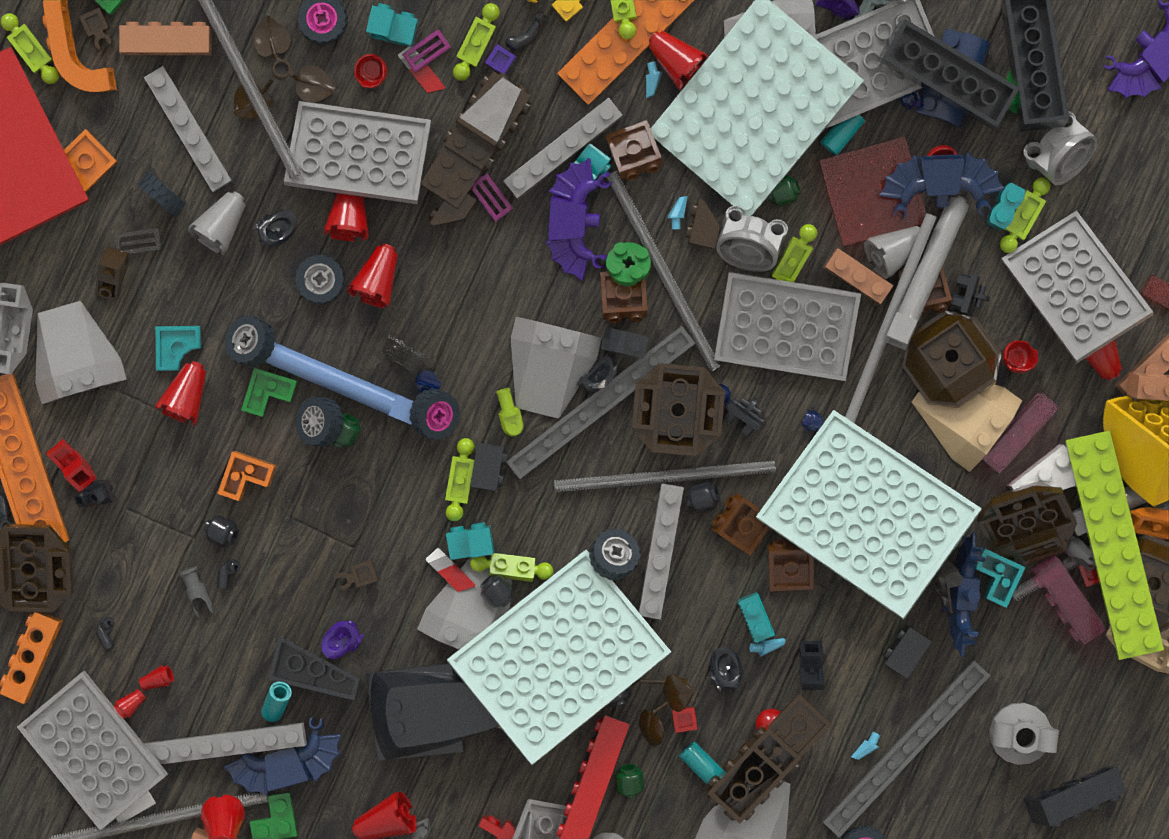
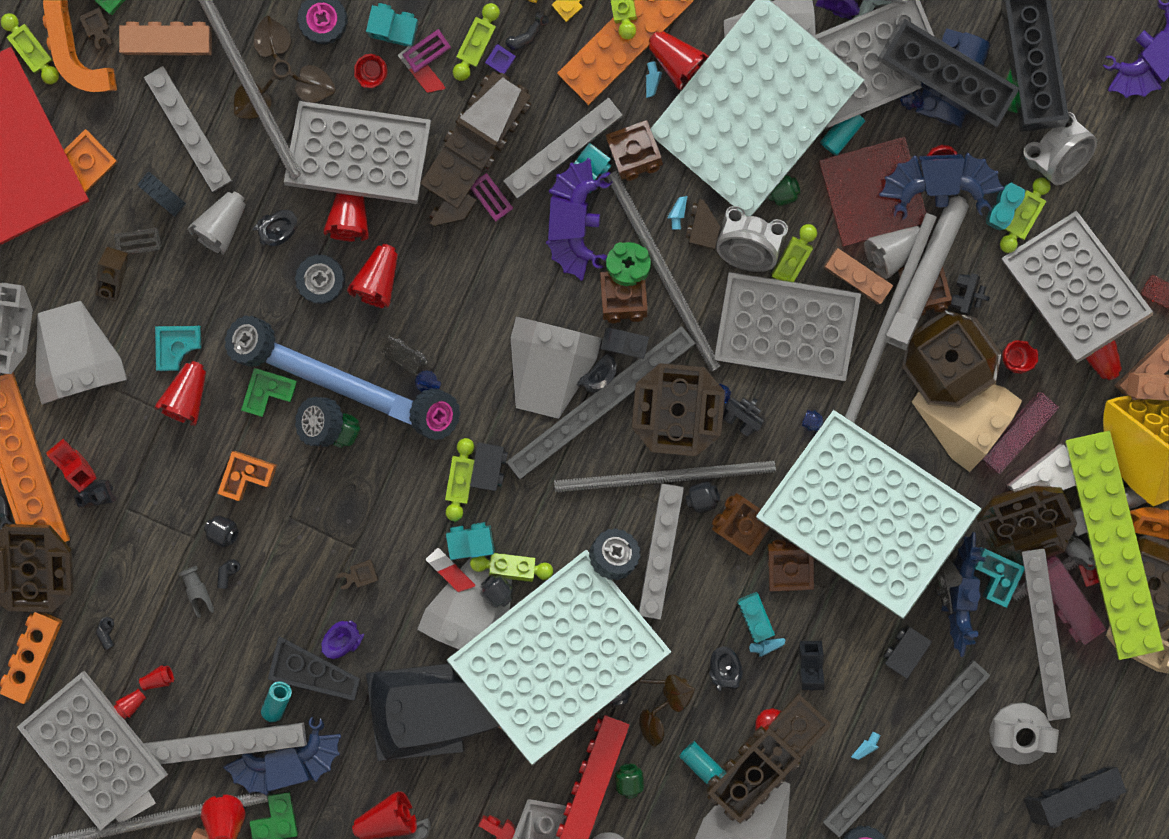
lime arm [496,388,524,436] -> none
red tile [672,707,698,733] -> none
none -> light grey plate [1022,549,1070,721]

